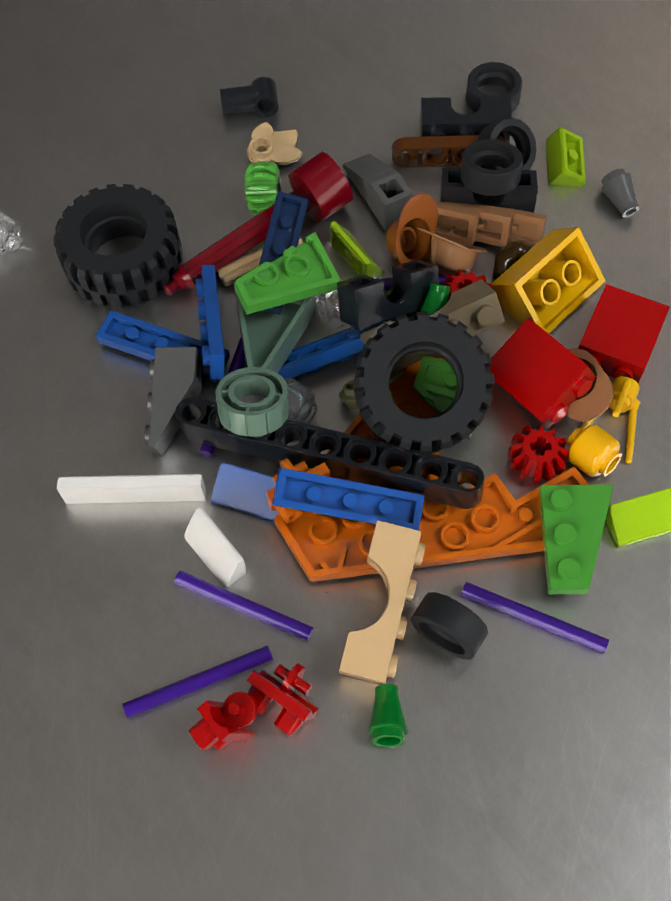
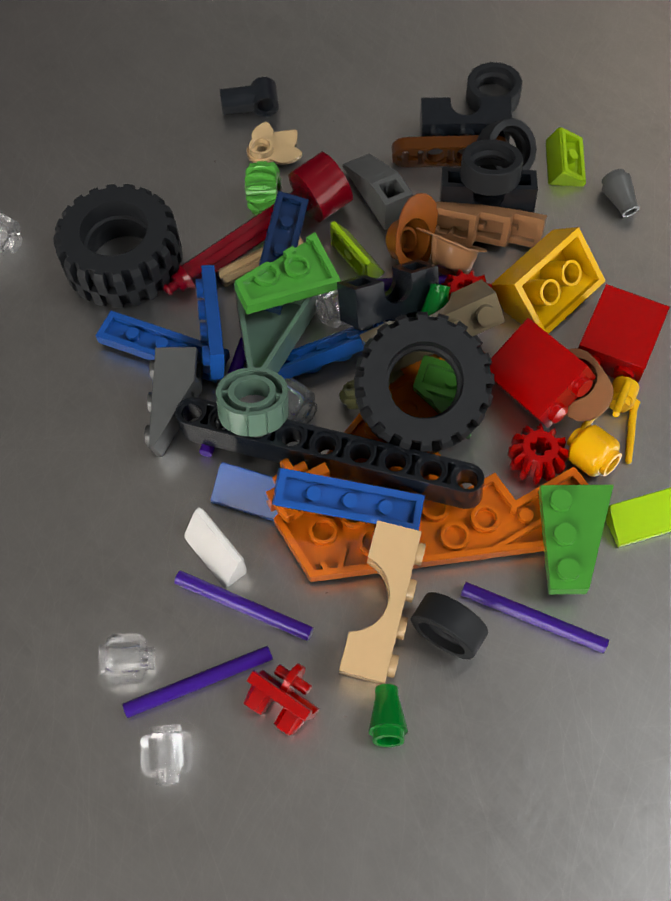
white tile [57,474,206,504] -> none
red hips [188,692,258,750] -> none
dark brown arm [492,241,529,281] -> none
none -> clear head [99,634,155,685]
none -> clear head [141,724,194,785]

